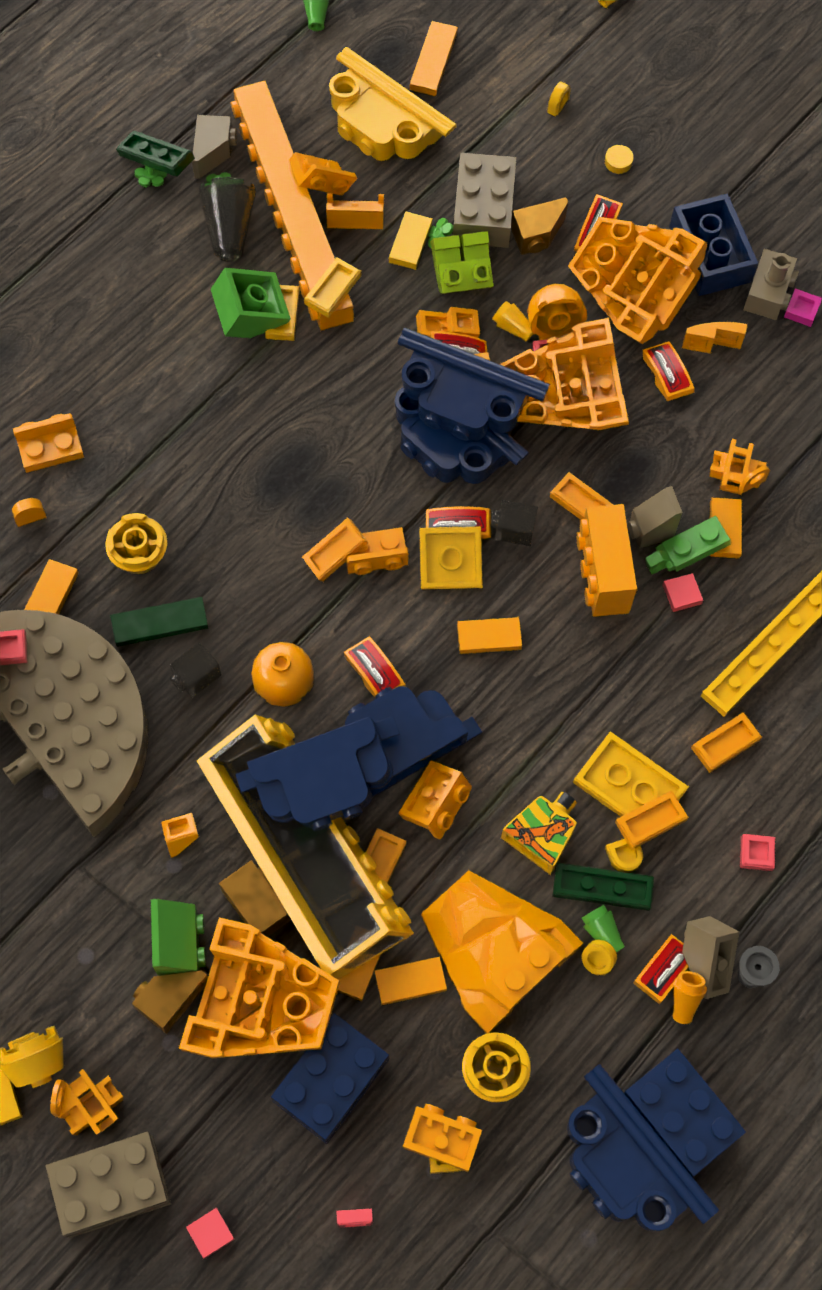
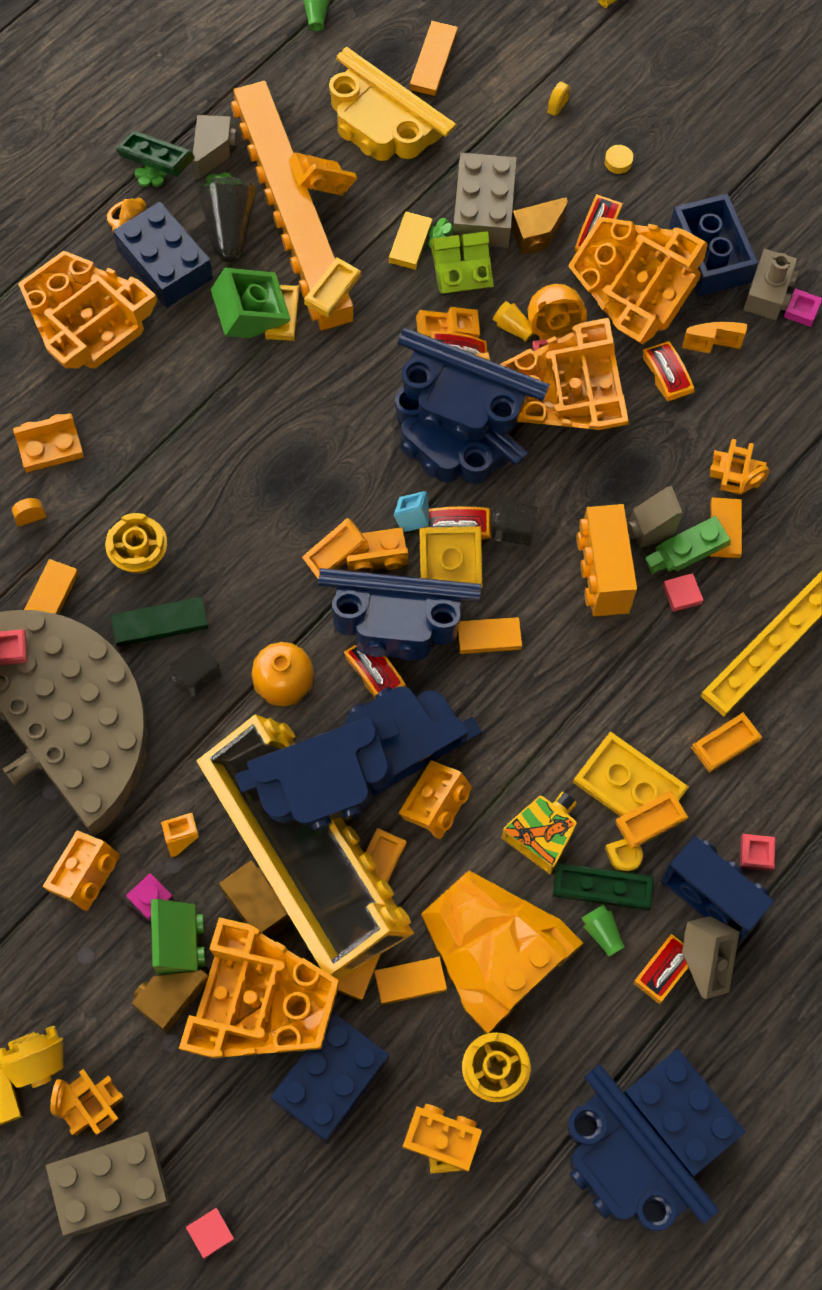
light orange hinge [326,193,384,229] -> none
coral tile [336,1208,373,1228] -> none
light orange tile [550,472,613,519] -> none
yellow tile [582,940,617,975] -> none
light orange cone [672,971,707,1024] -> none
dark grey piece [738,946,780,988] -> none
none -> light orange wedge [18,251,158,368]
none -> light orange bracket [43,830,120,911]
none -> light orange piece [107,198,147,233]
none -> brick [113,202,213,308]
none -> dark pink plate [126,873,174,921]
none -> dark blue brick [318,568,481,660]
none -> medium azure slope [394,491,429,532]
none -> dark blue brick [661,836,774,945]

